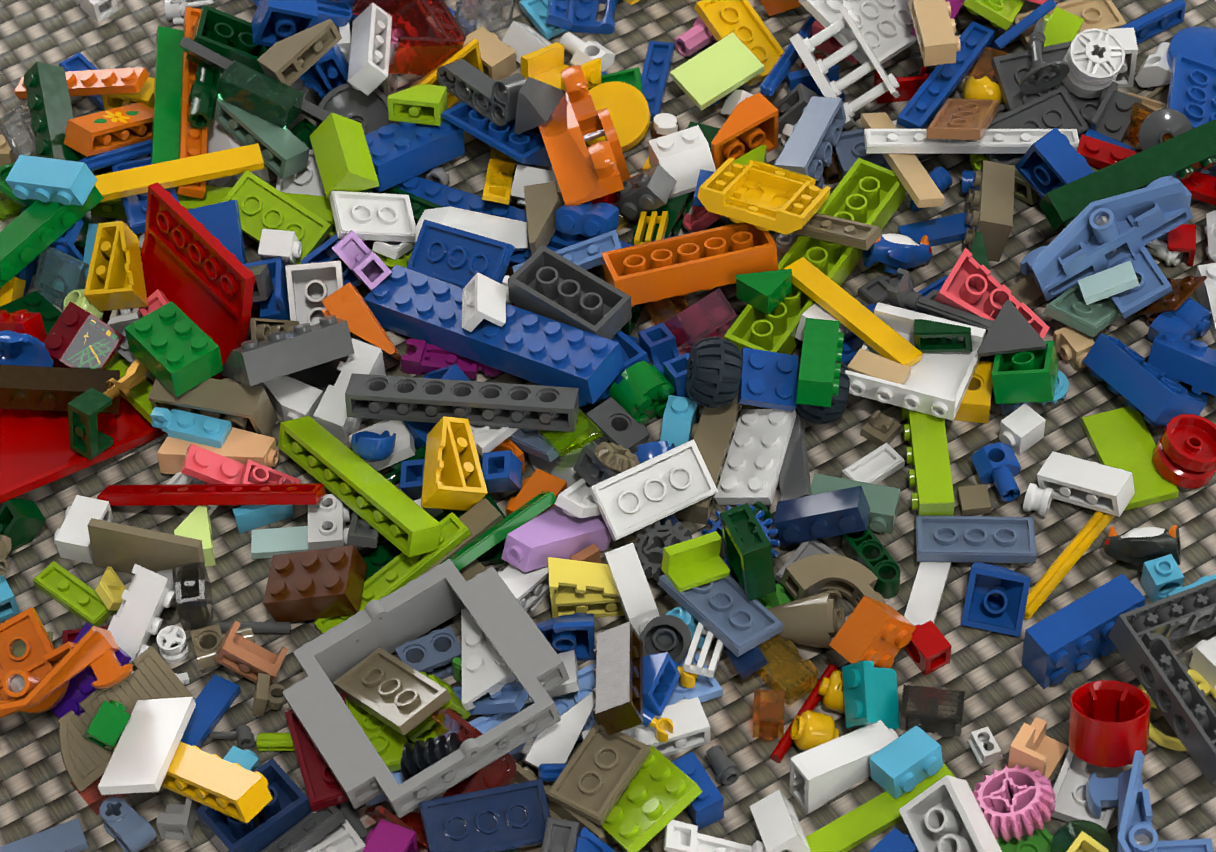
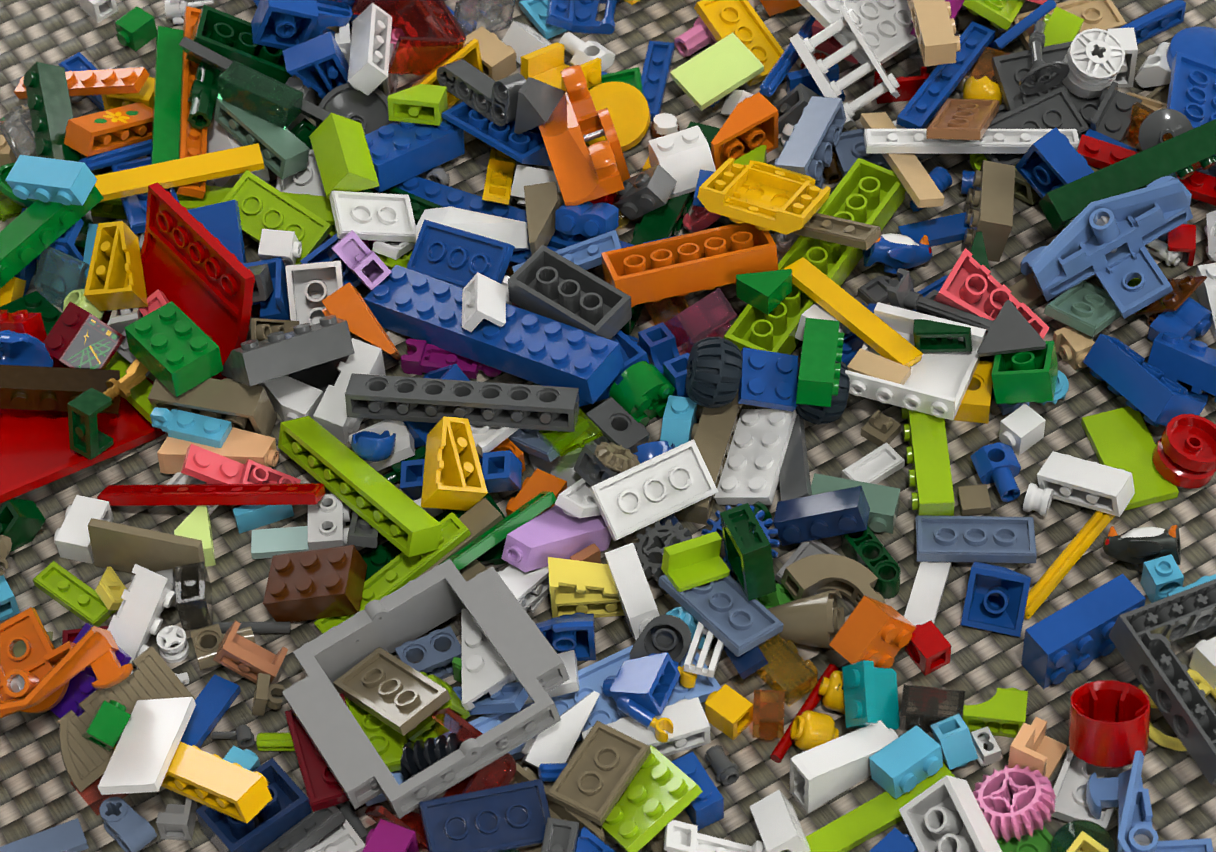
dark tan slope [257,19,342,90] -> none
brick [593,622,643,736] -> none
yellow tile [634,211,669,246] -> none
light aqua tile [1078,260,1140,305] -> none
none -> green brick [115,6,157,51]
none -> yellow brick [705,684,753,740]
none -> medium azure brick [930,714,978,770]
none -> lime arch [963,688,1028,738]

